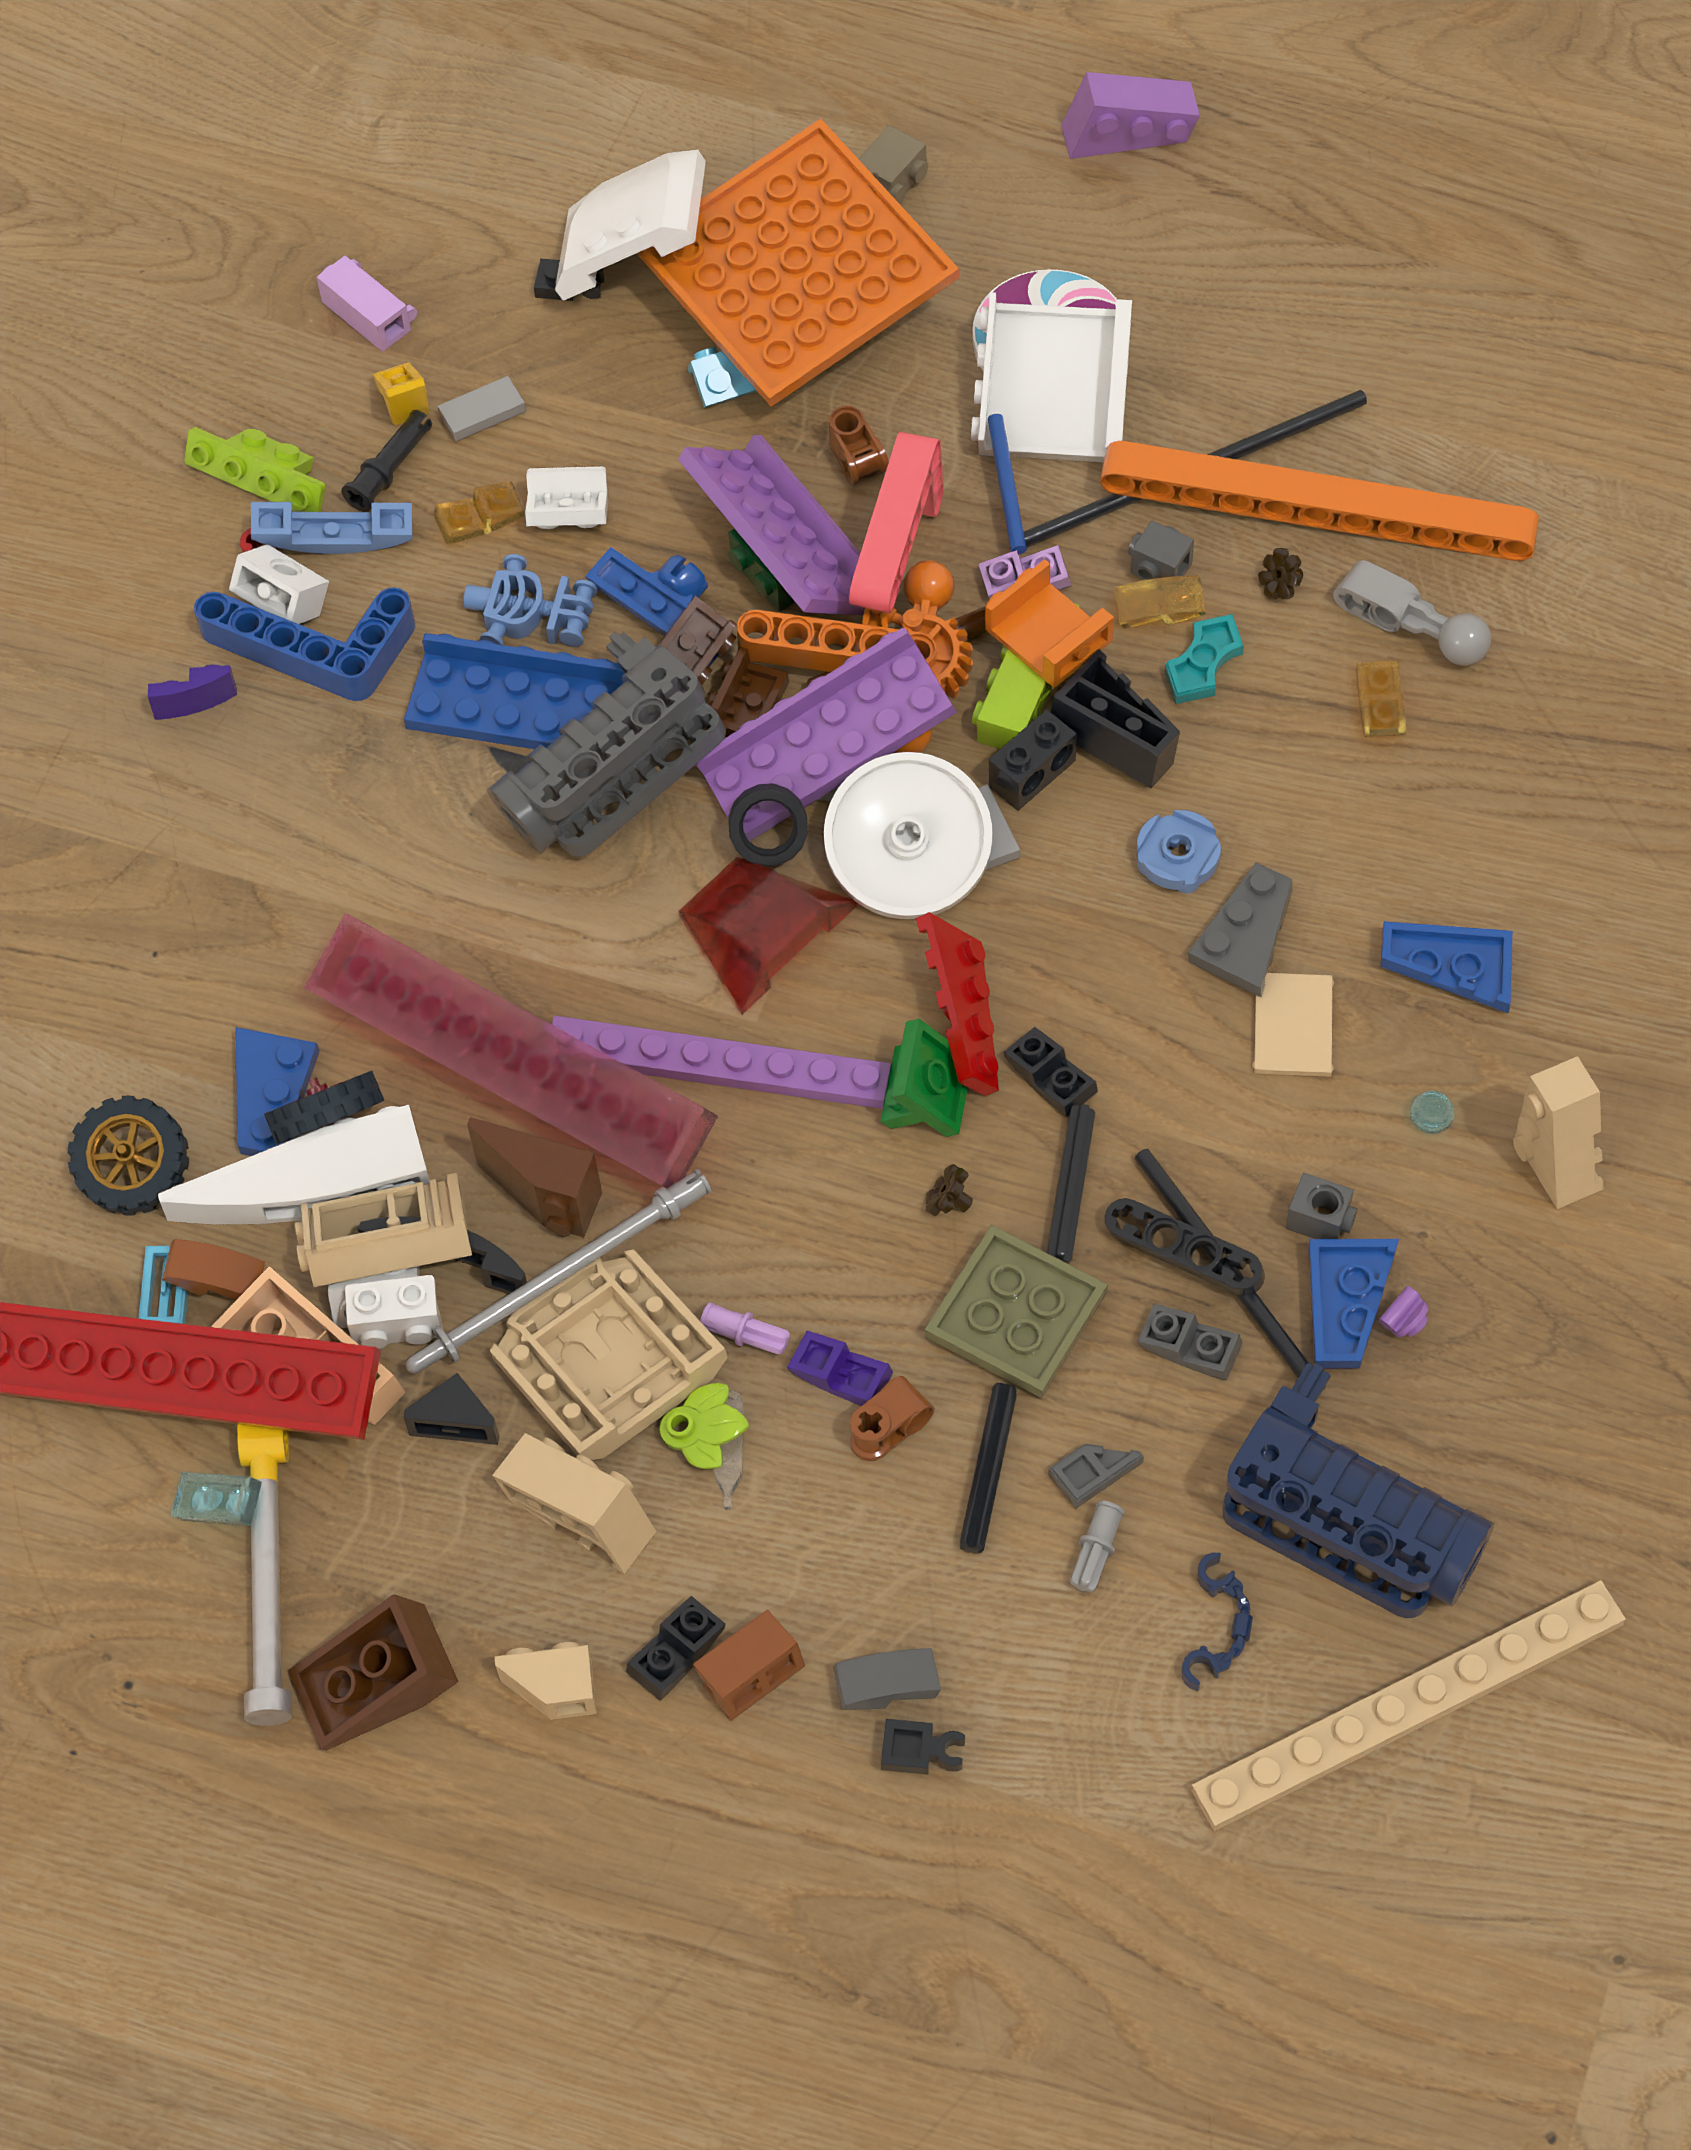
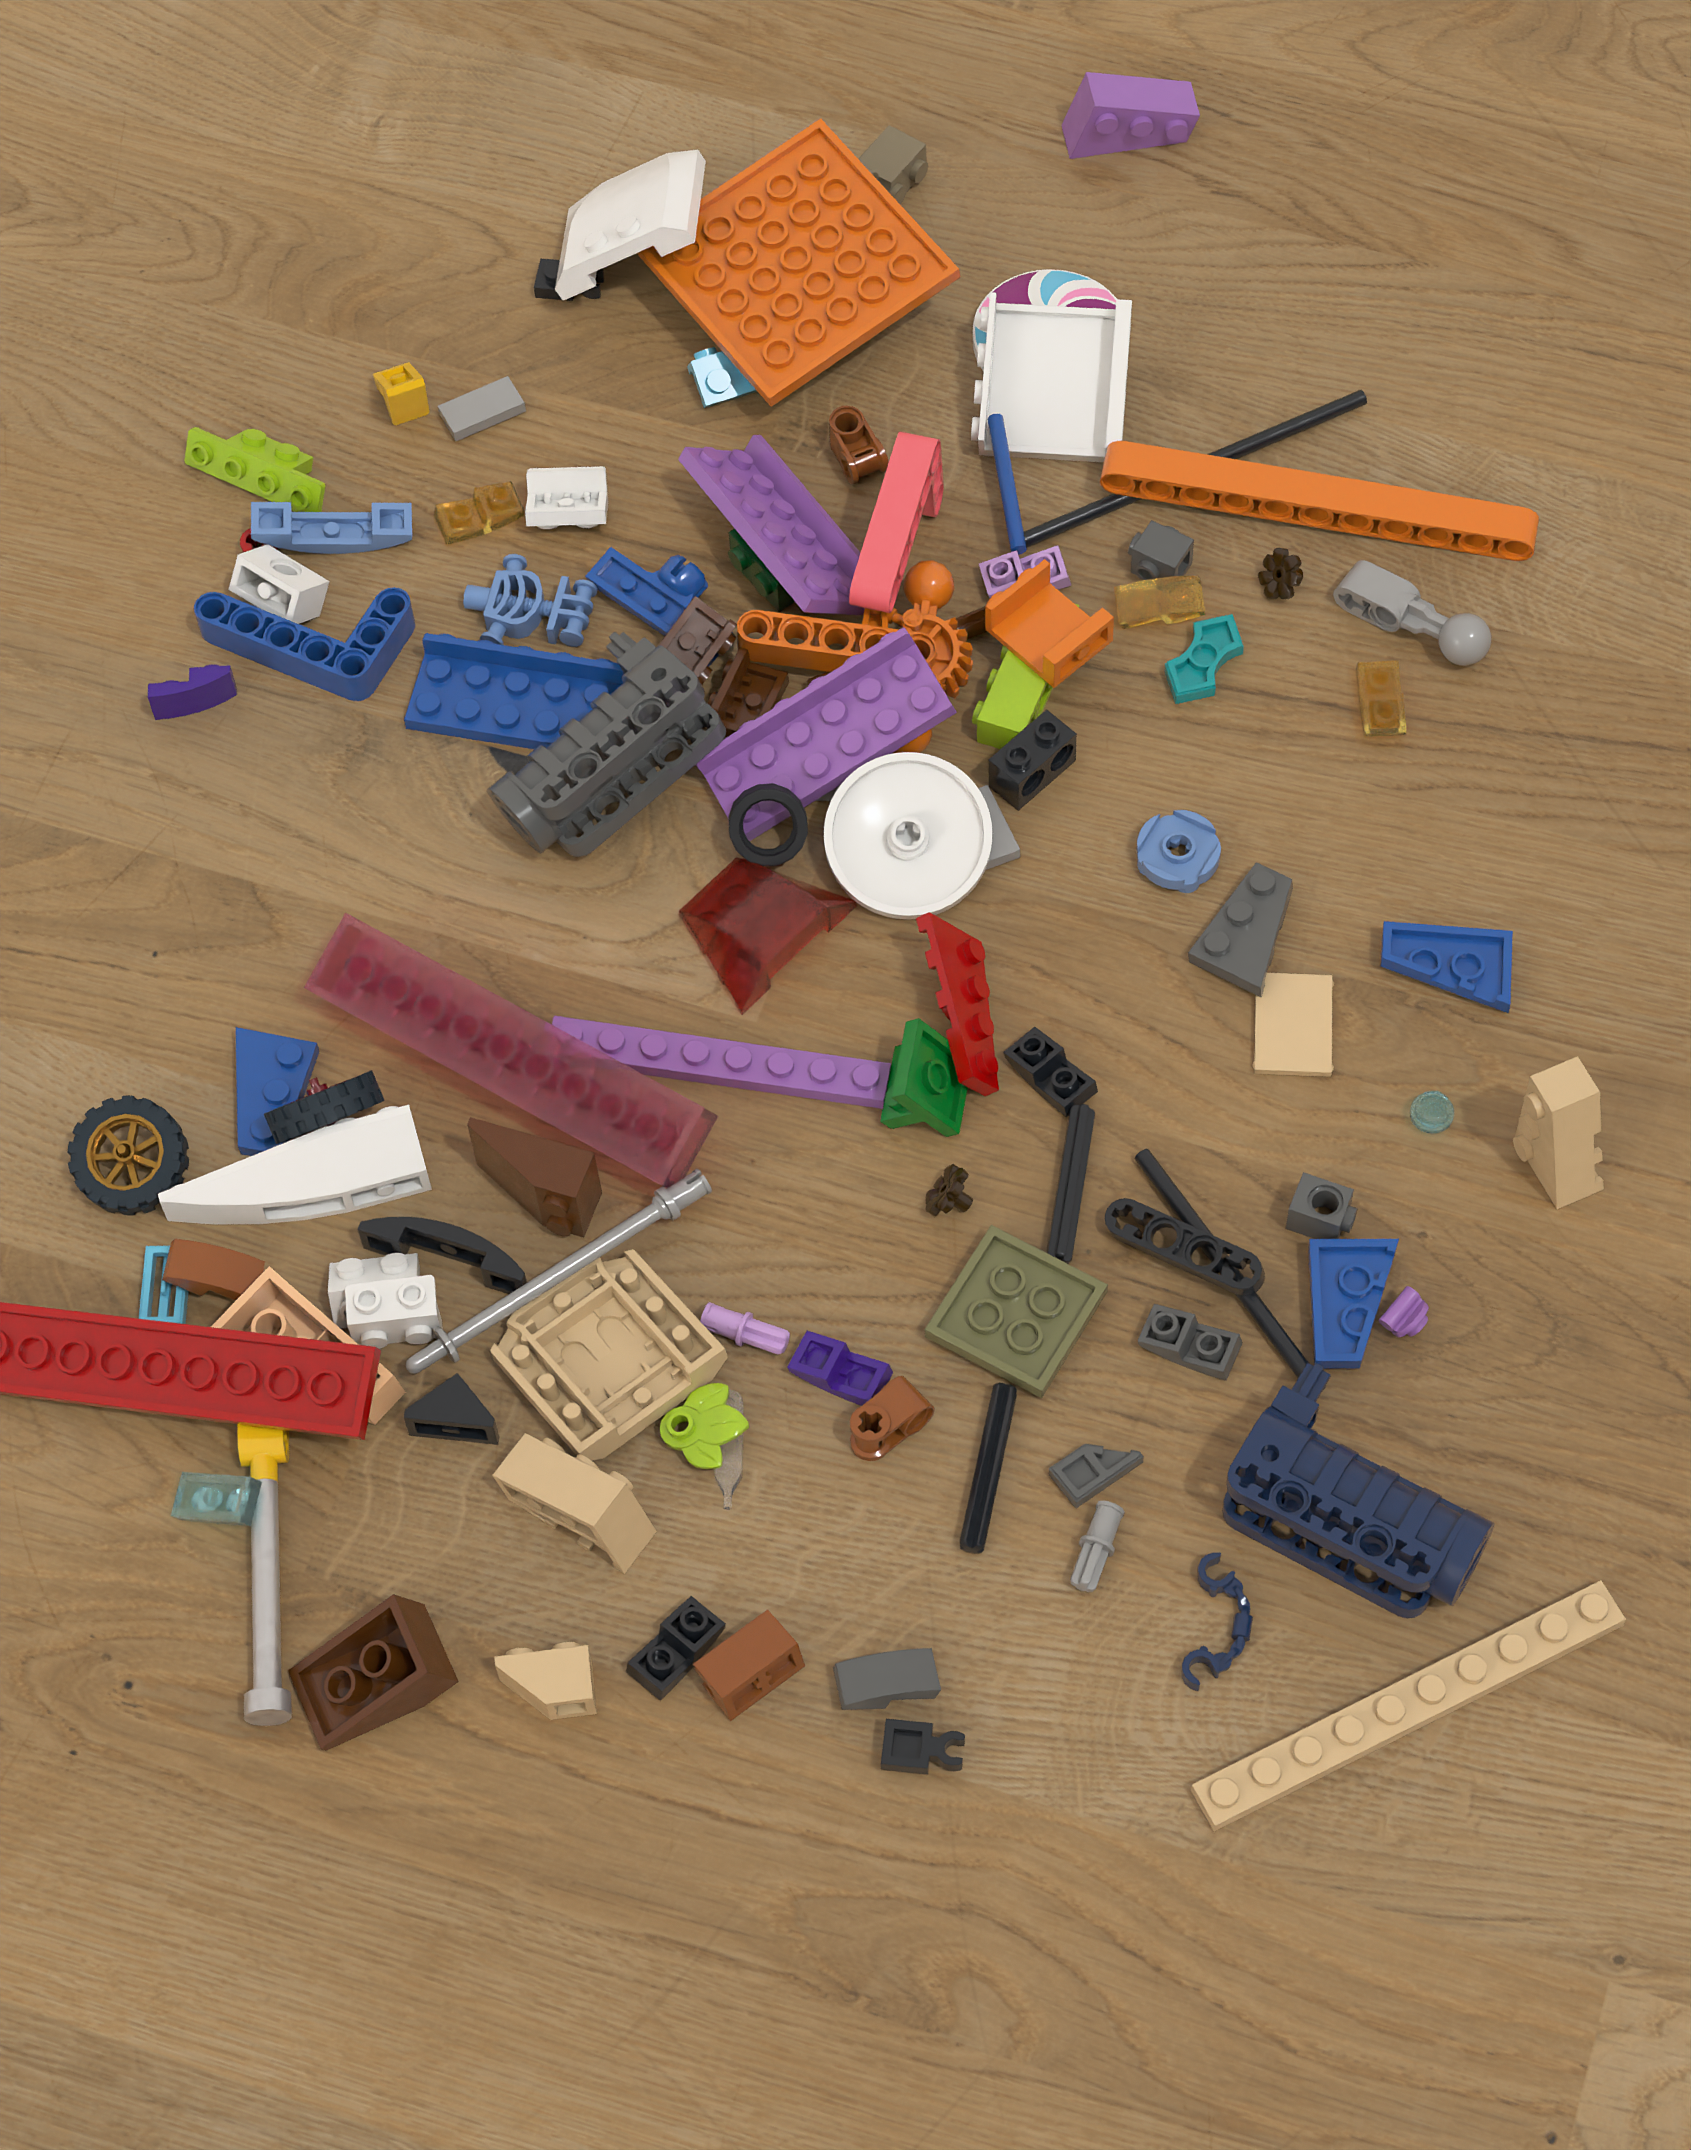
tan door [295,1173,472,1287] -> none
lavender brick [316,256,417,352] -> none
black pin [341,410,432,512] -> none
black wedge [1051,649,1180,788] -> none

